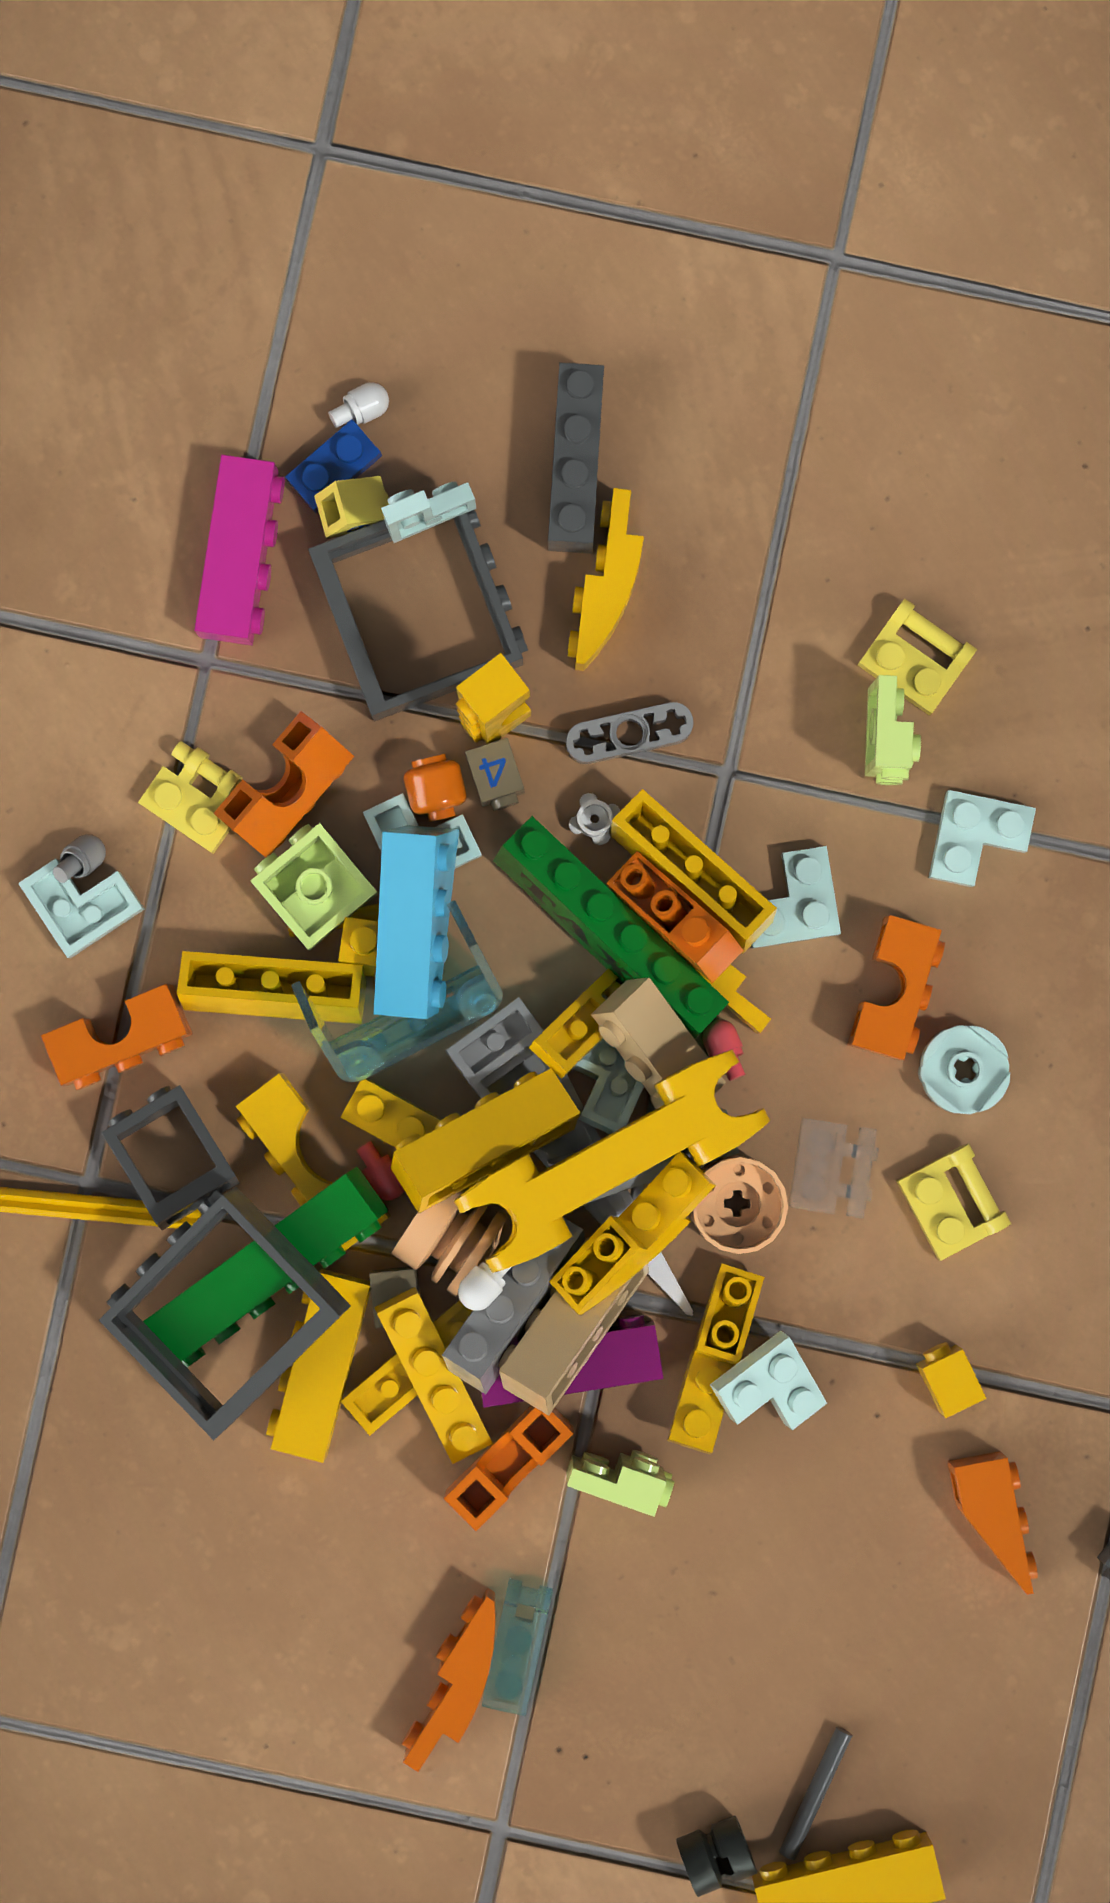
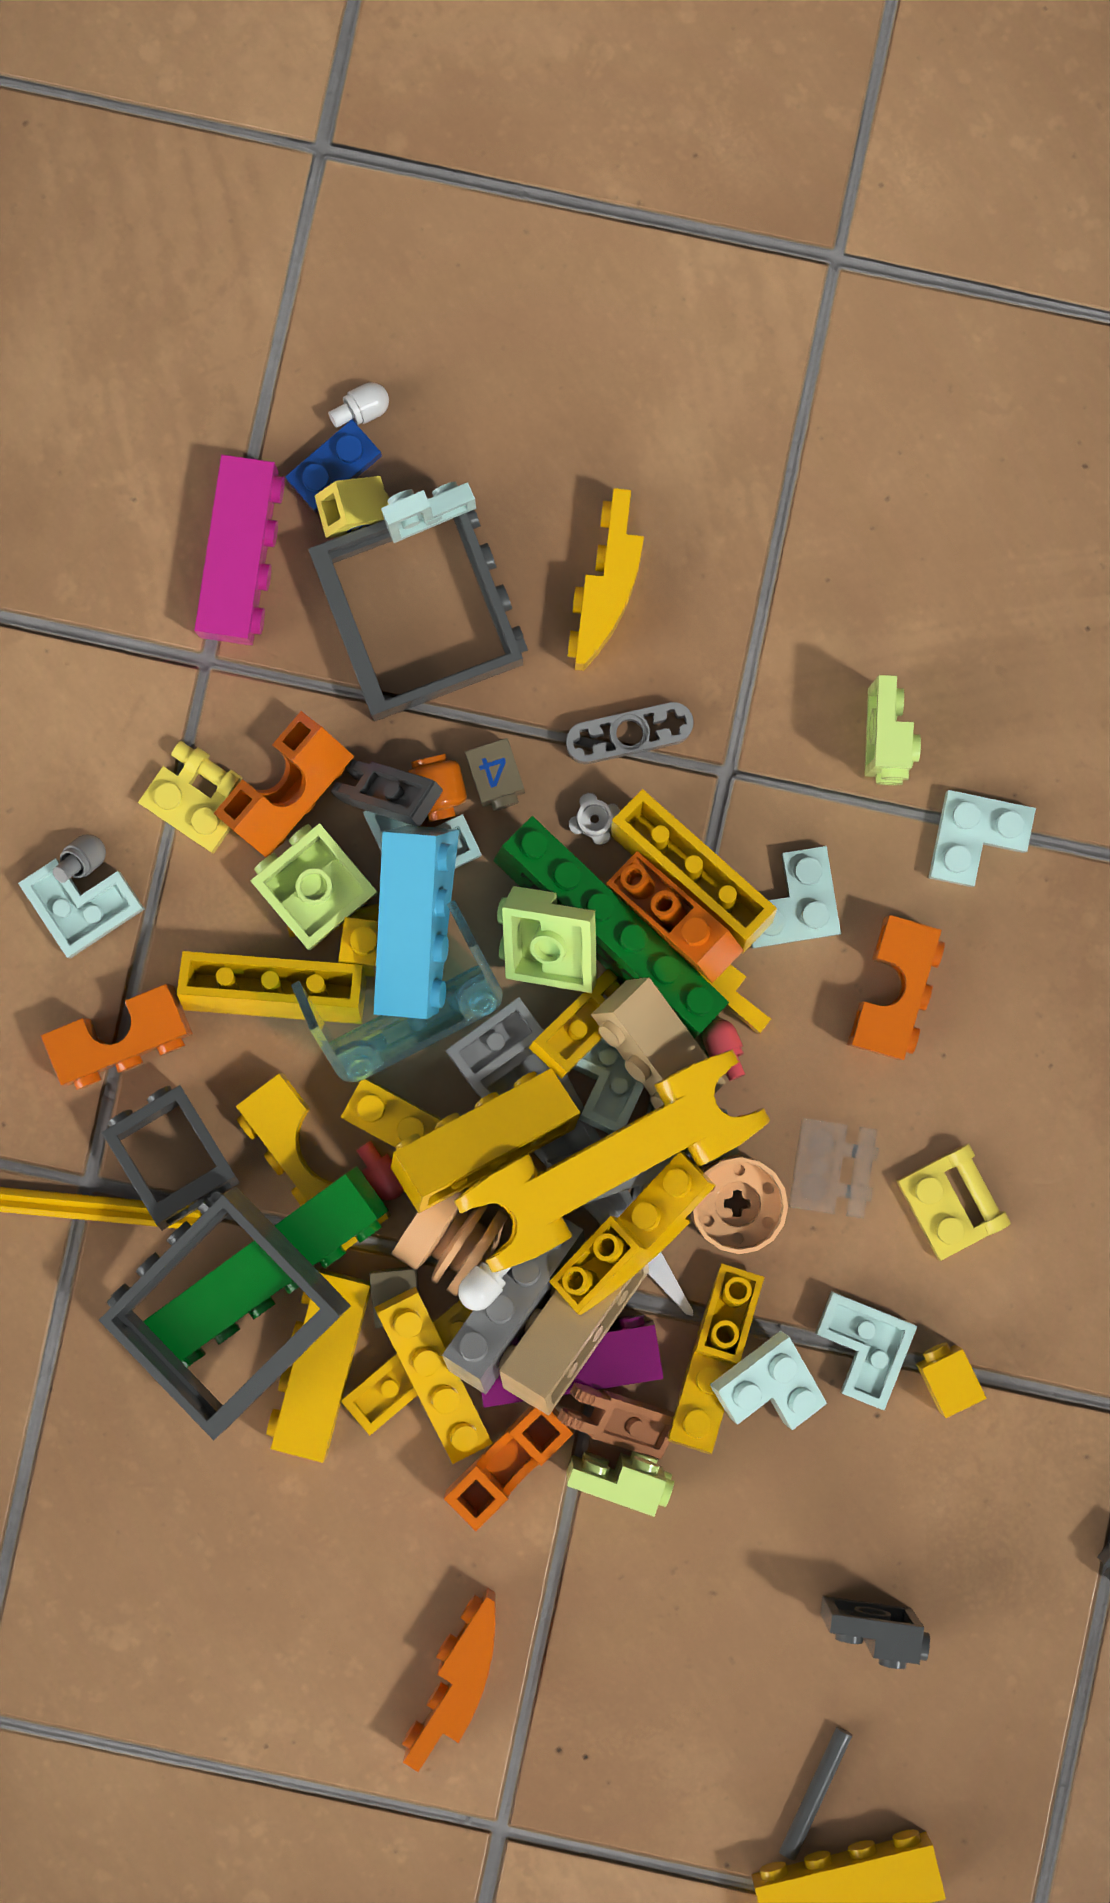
yellow arch [455,653,531,744] -> none
clear light blue plate [481,1578,553,1716] -> none
dark grey brick [548,362,604,554] -> none
pearl dark grey wheel [676,1815,758,1897] -> none
light yellow plate [858,598,977,716] -> none
light aqua plate [918,1025,1010,1114] -> none
orange slope [947,1451,1038,1595] -> none
none -> dark grey hinge [331,760,443,827]
none -> yellowish green plate [497,886,597,993]
none -> nougat hinge [557,1382,675,1459]
none -> light aqua plate [815,1291,917,1410]
none -> dark grey plate [820,1596,930,1669]

